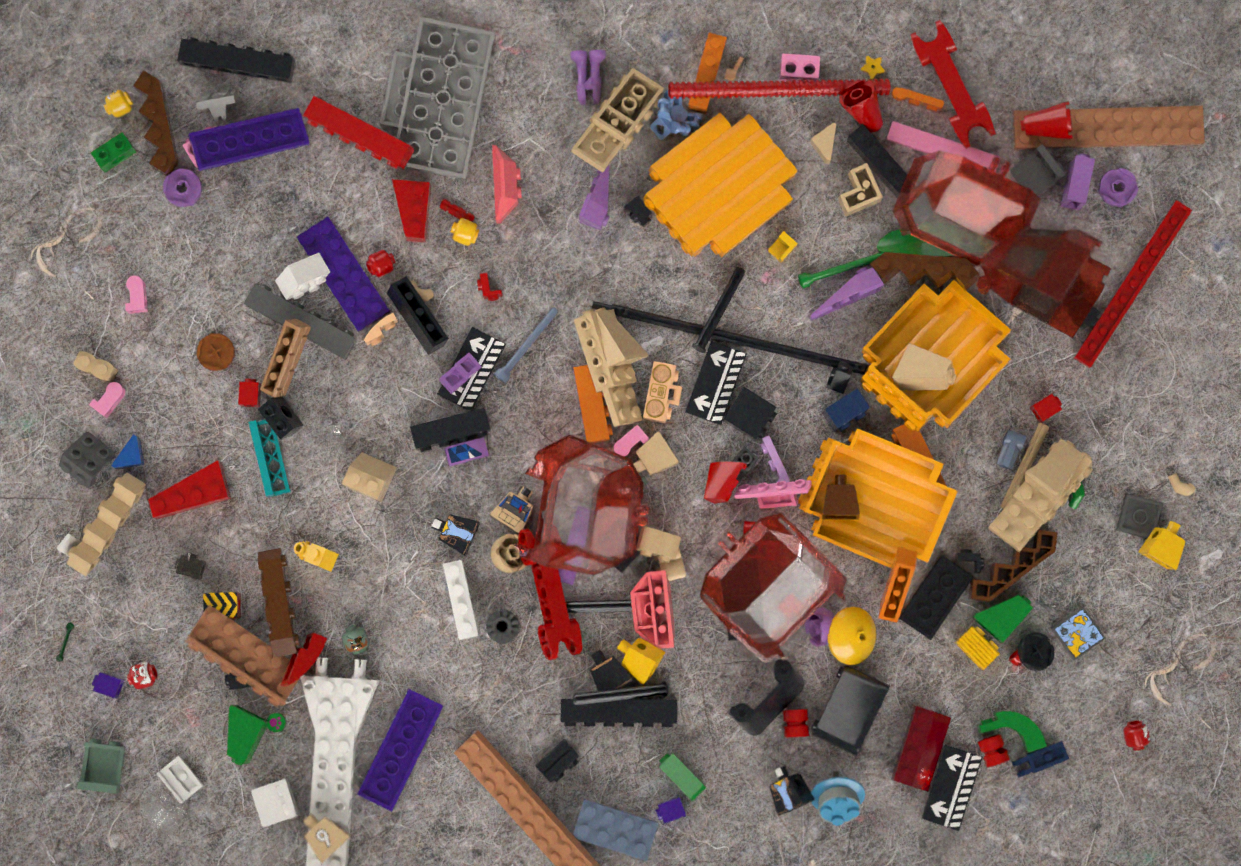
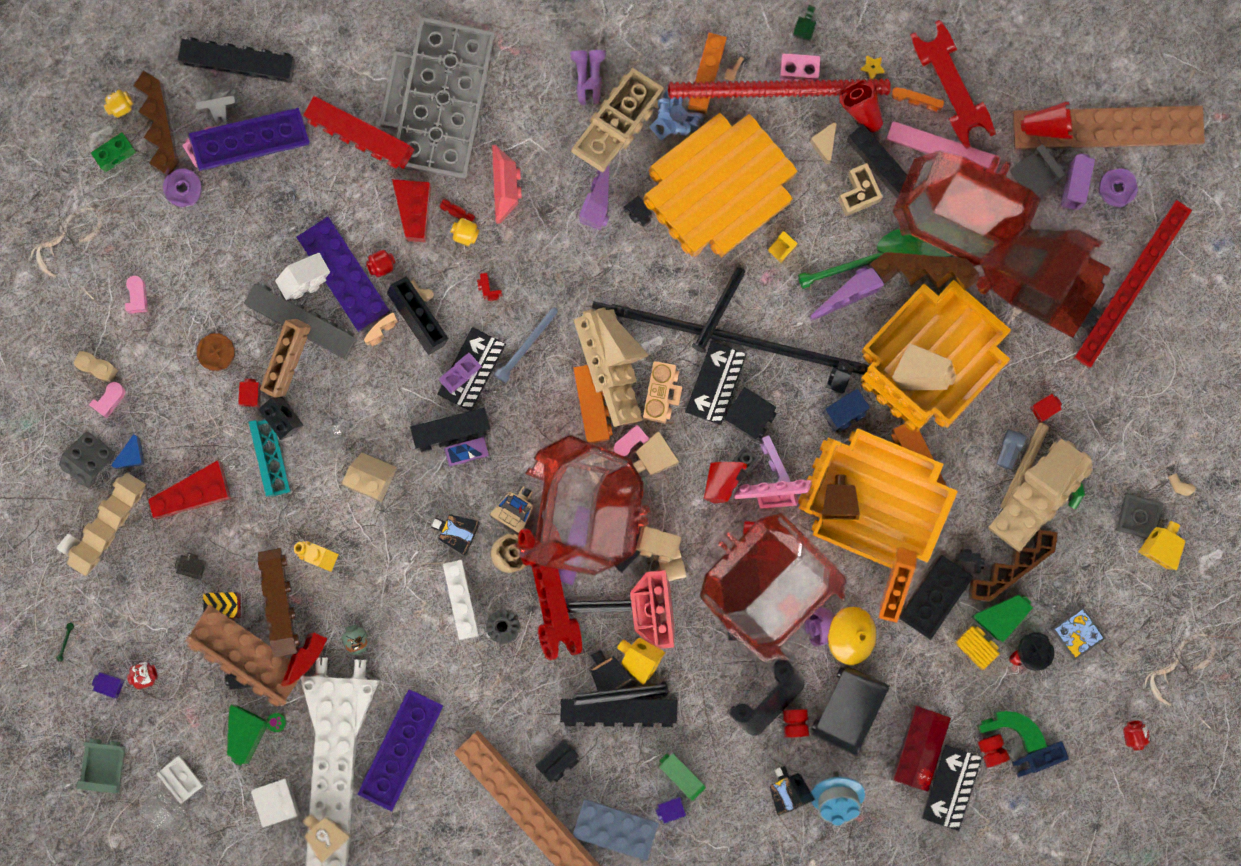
none -> dark green plate [792,5,817,41]

